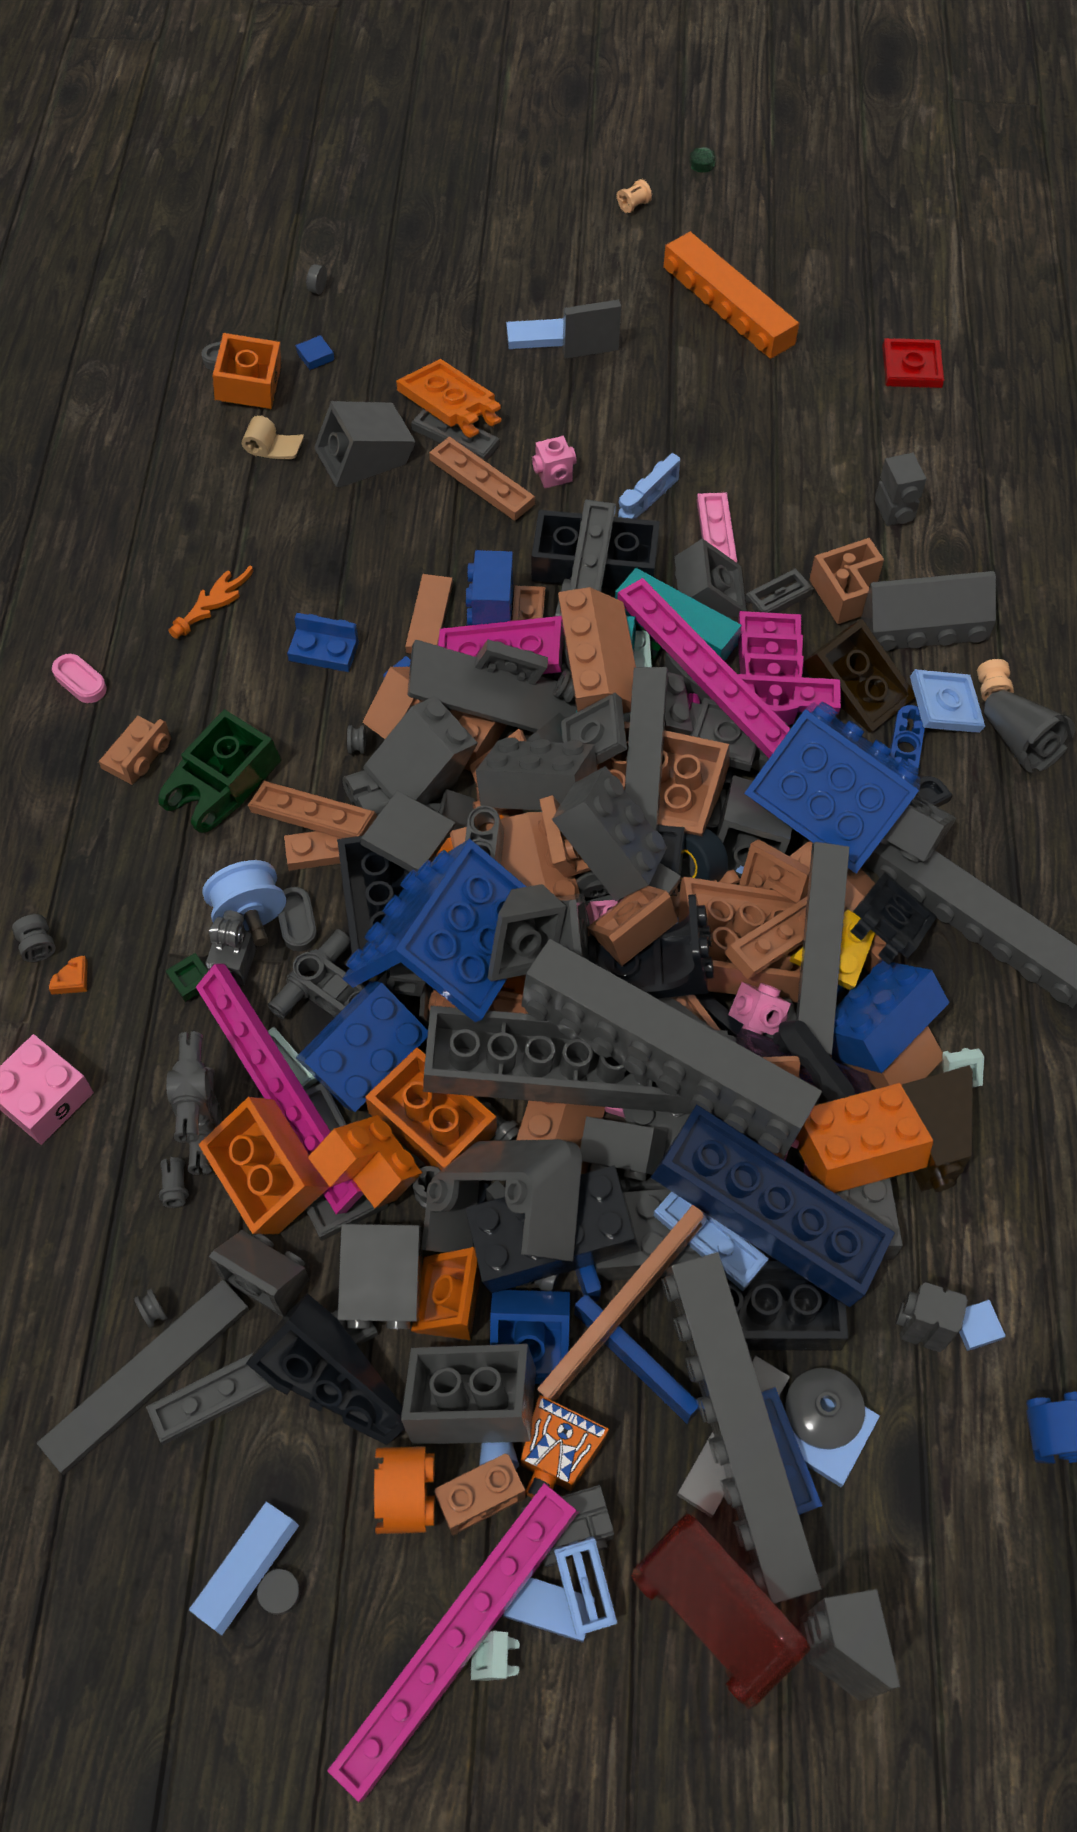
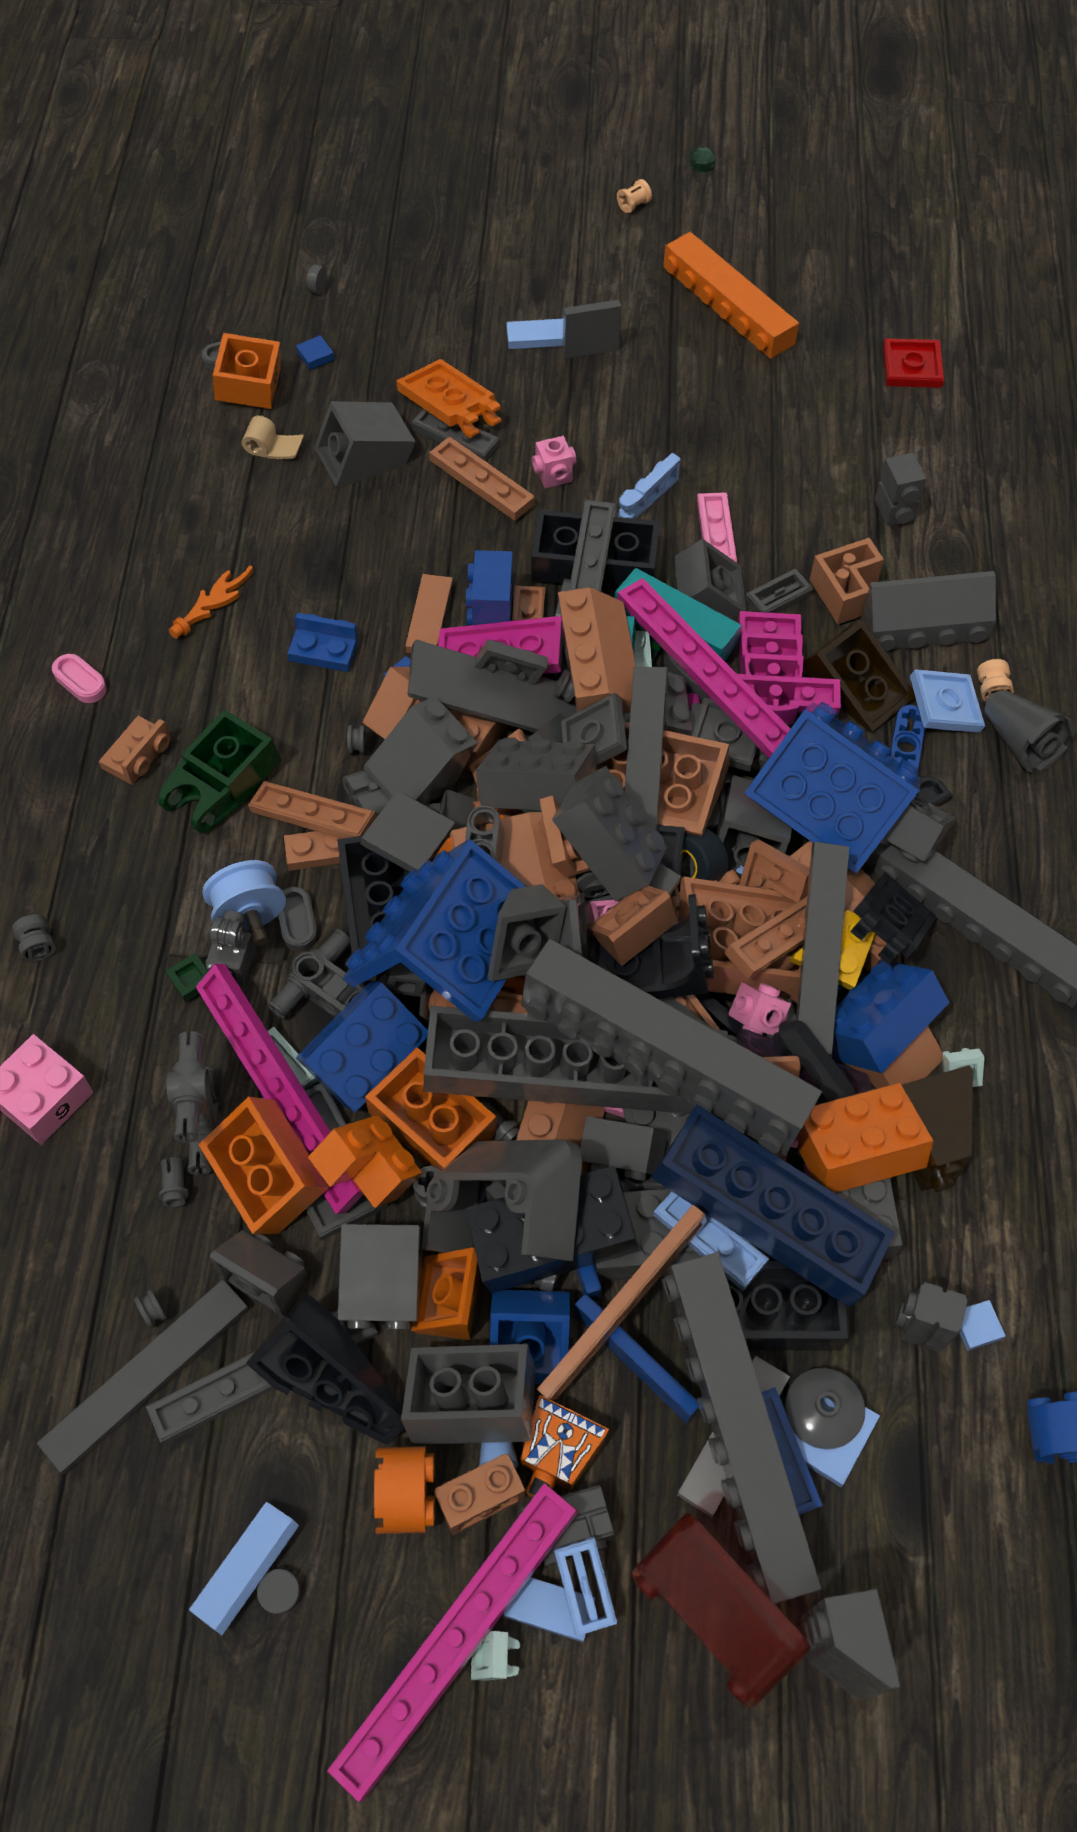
orange tile [49,955,88,995] -> none

